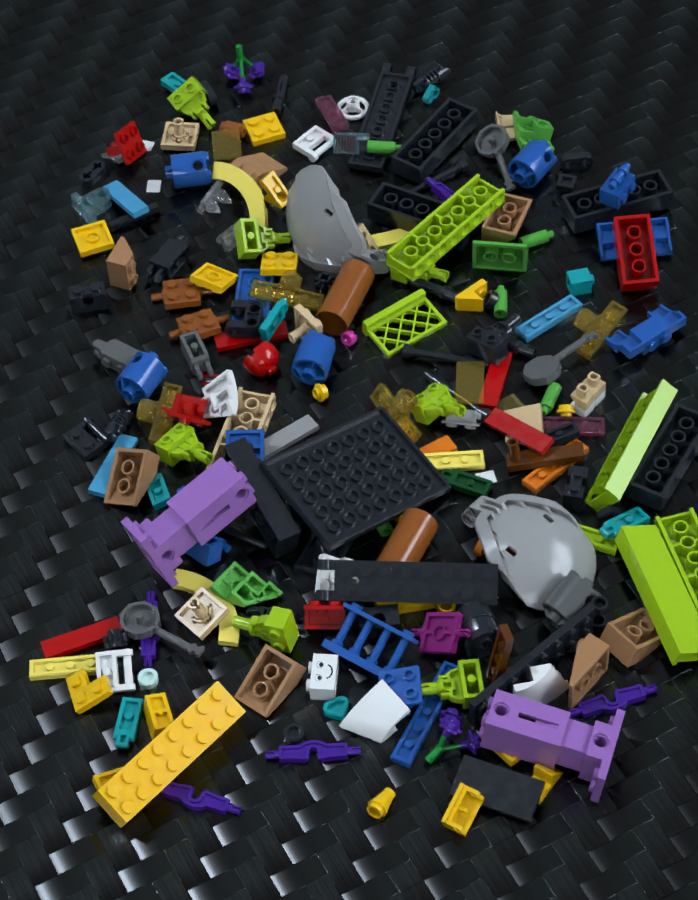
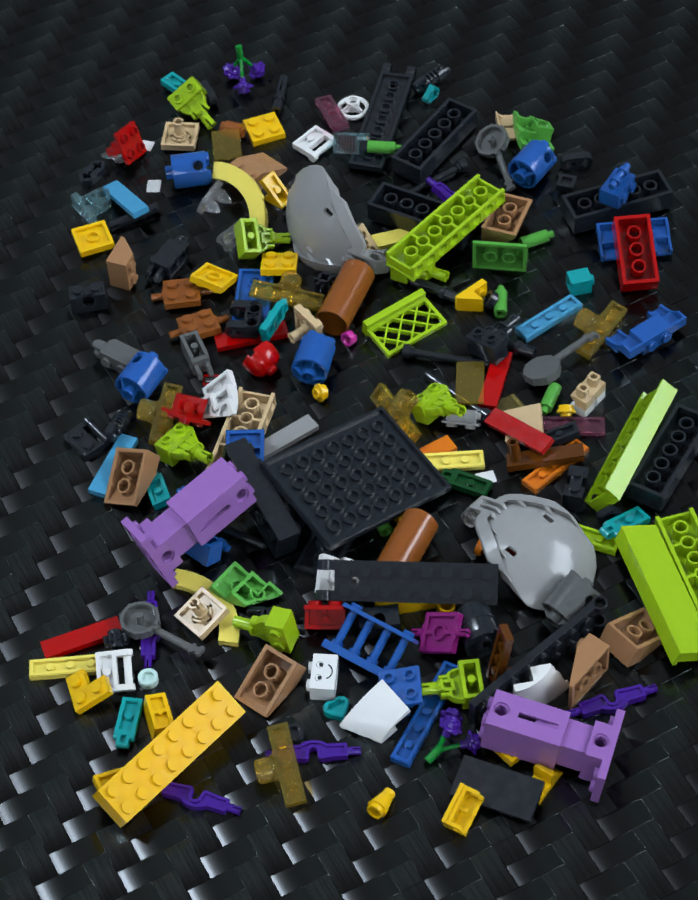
none -> clear yellow plate [254,722,307,808]

